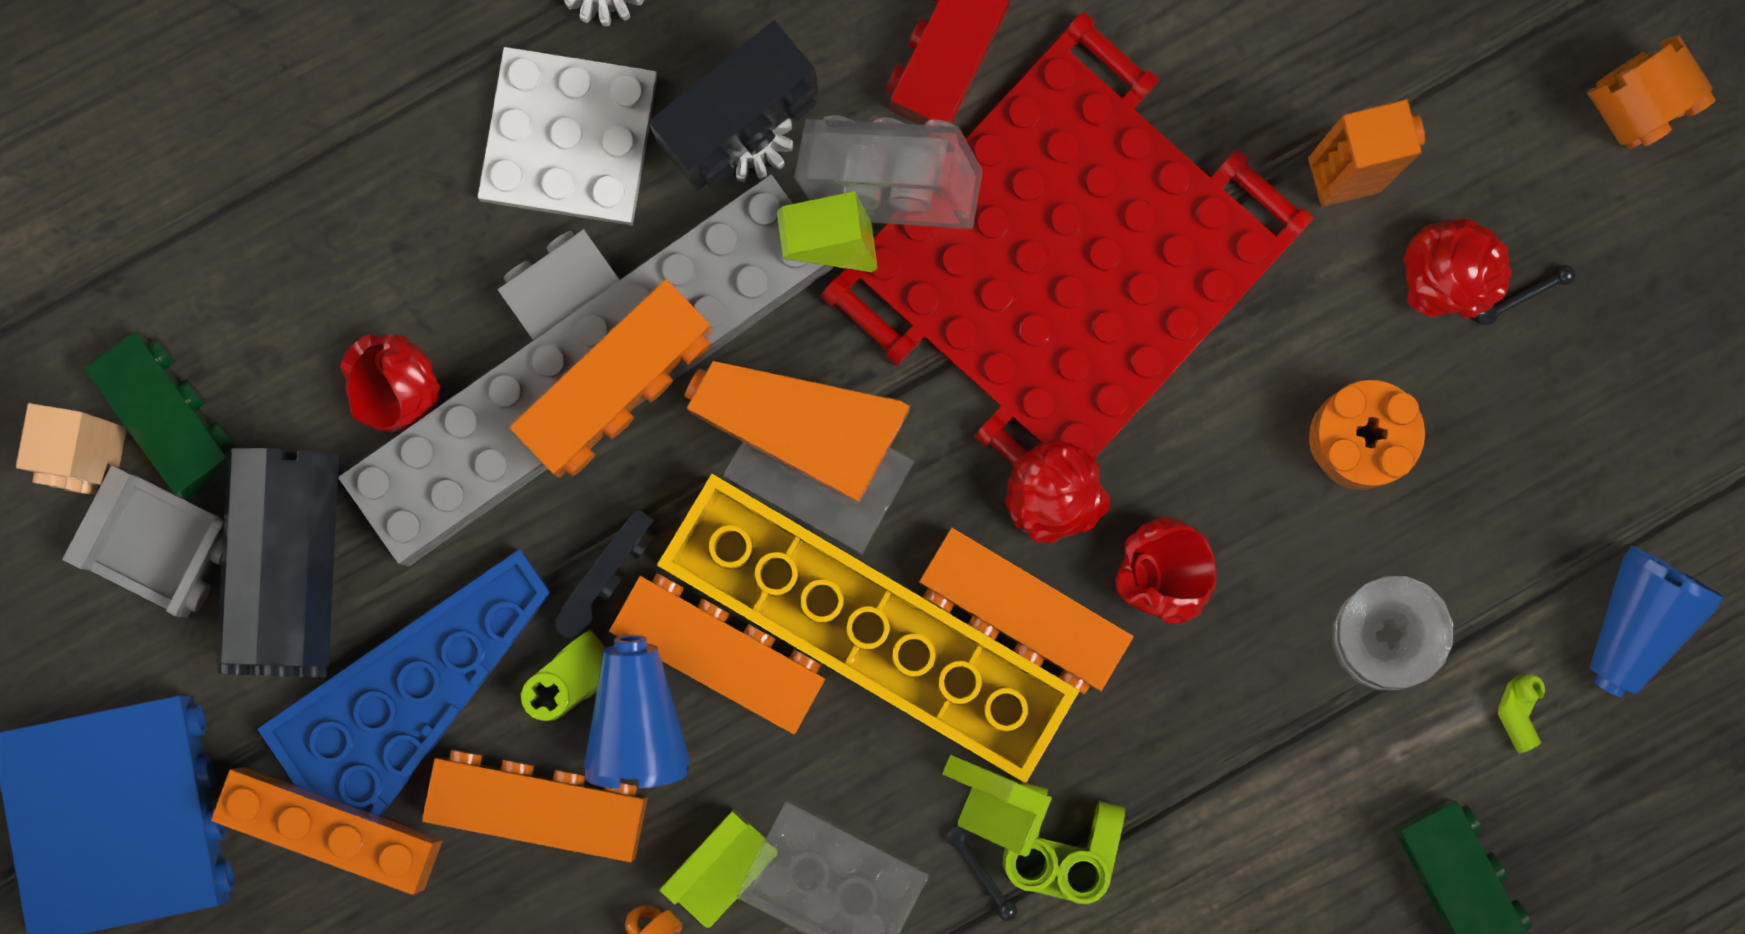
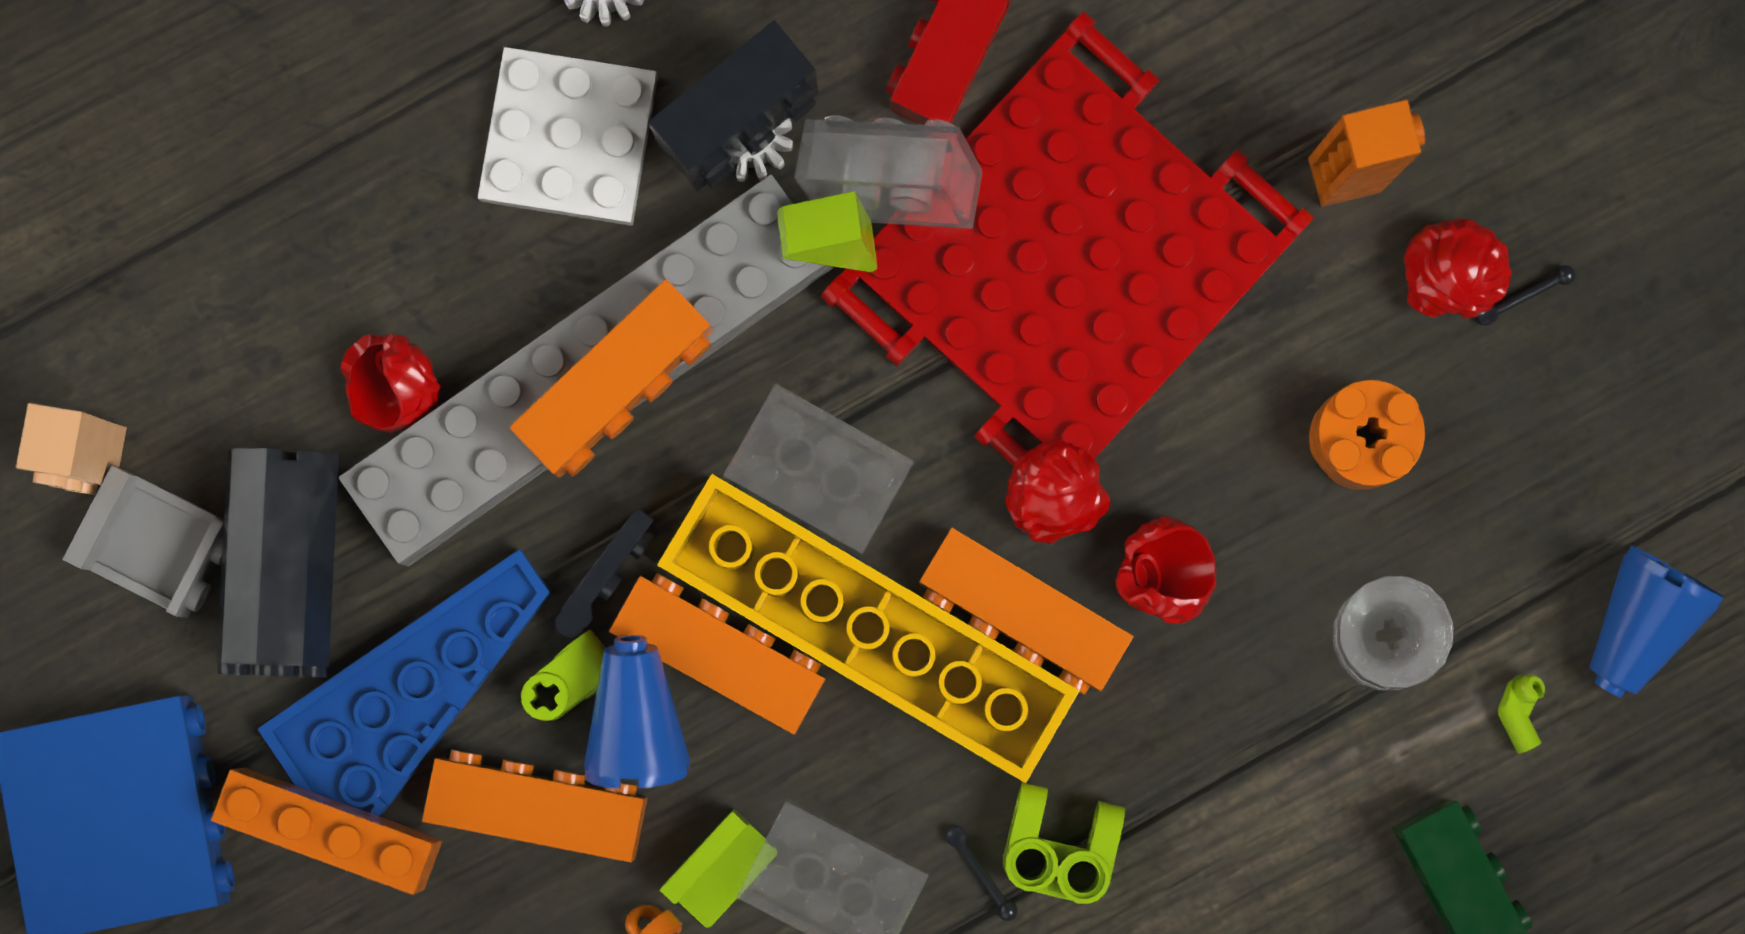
dark green brick [84,332,236,499] -> none
light grey brick [498,229,619,341] -> none
orange slope [684,361,910,505] -> none
lime panel [942,755,1052,856] -> none
orange brick [1587,34,1716,149] -> none

